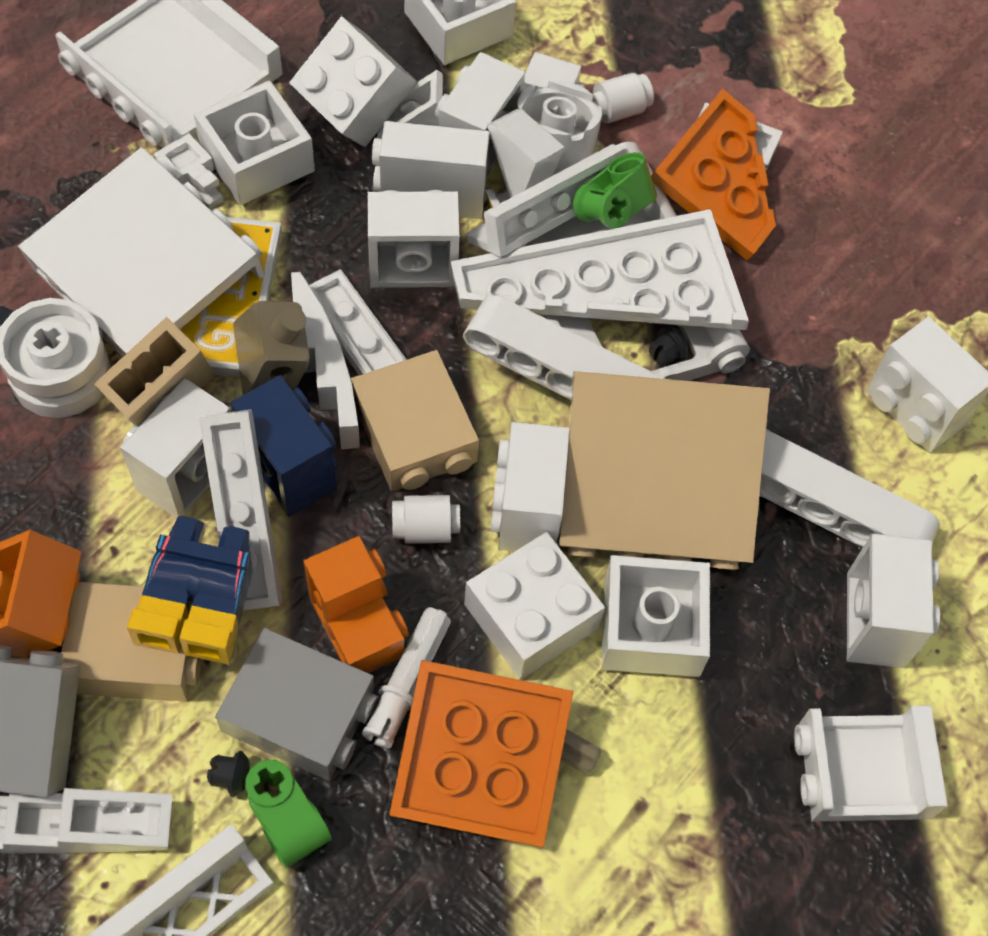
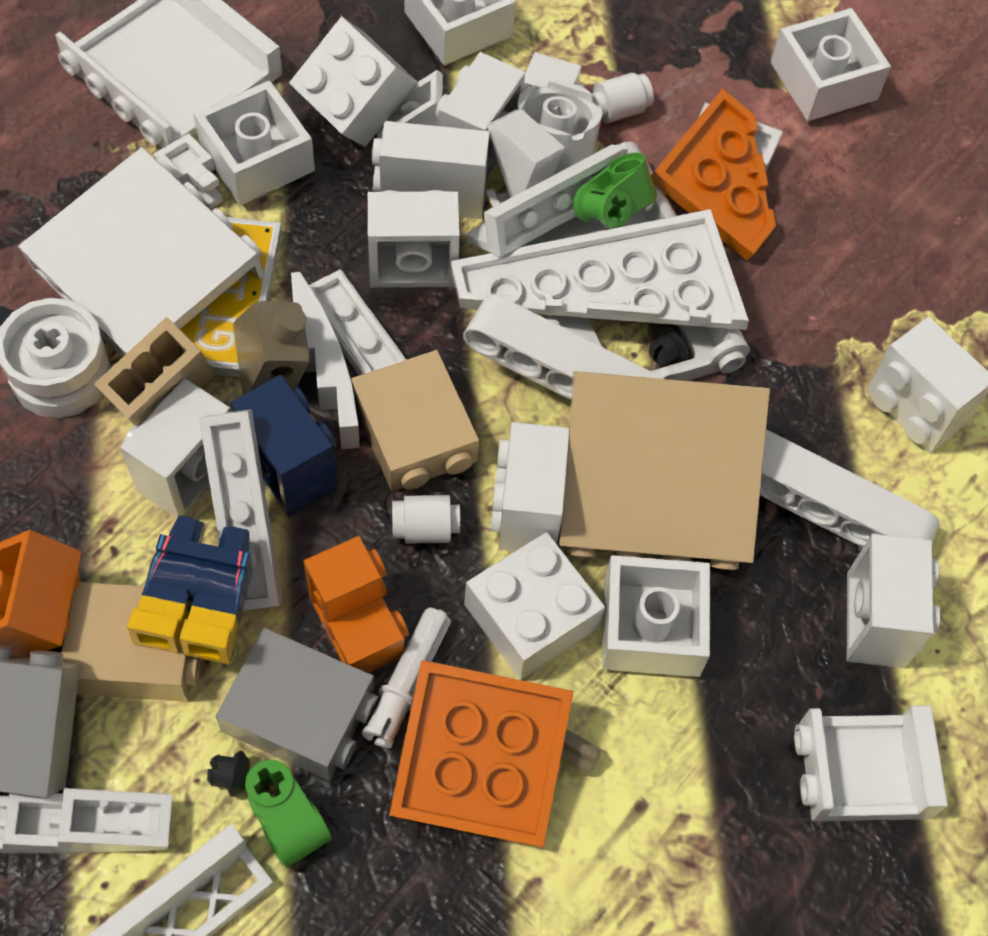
none -> white brick [770,8,891,121]

